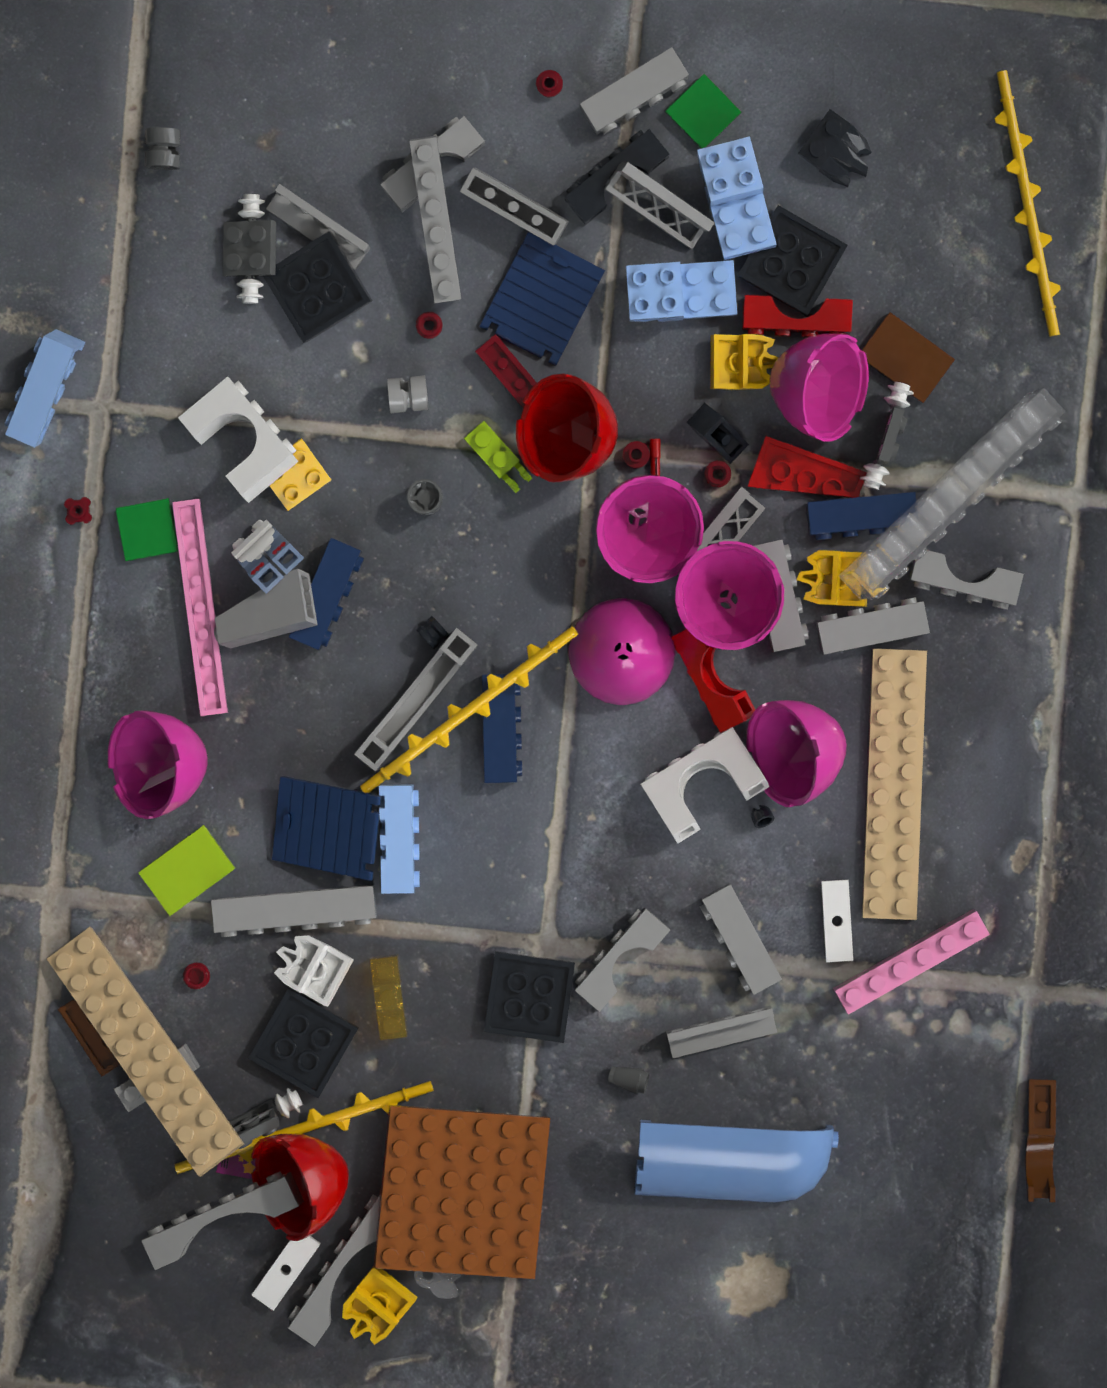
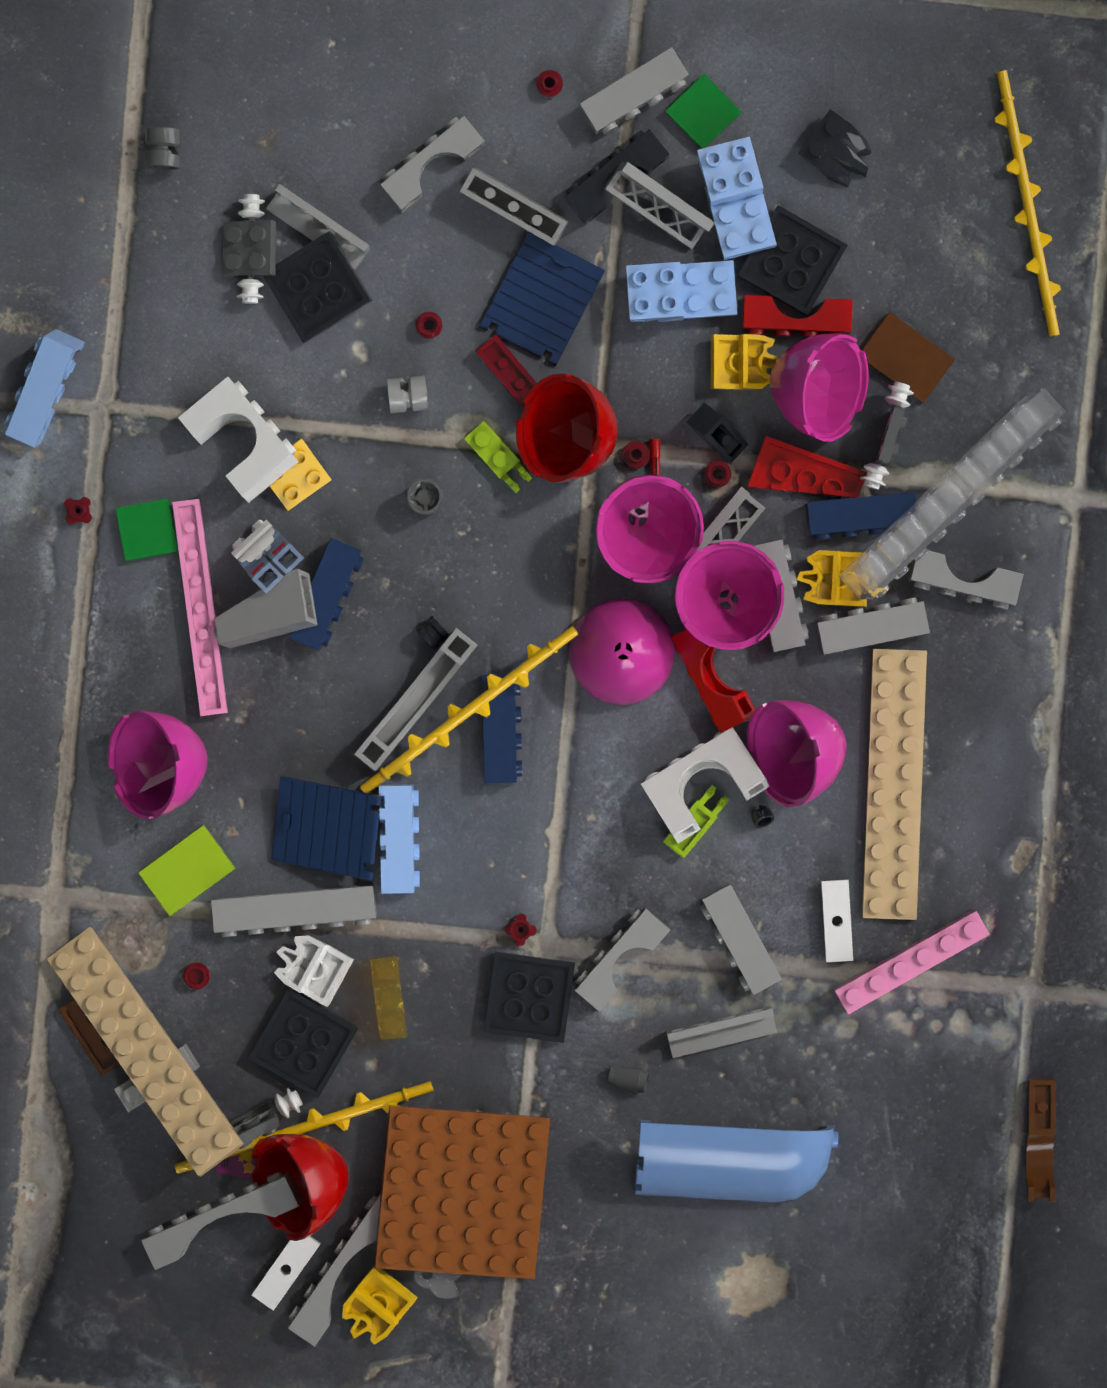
light grey arch [409,135,461,303] -> none
none -> dark red plate [504,914,537,946]
none -> lime hinge [663,785,729,859]

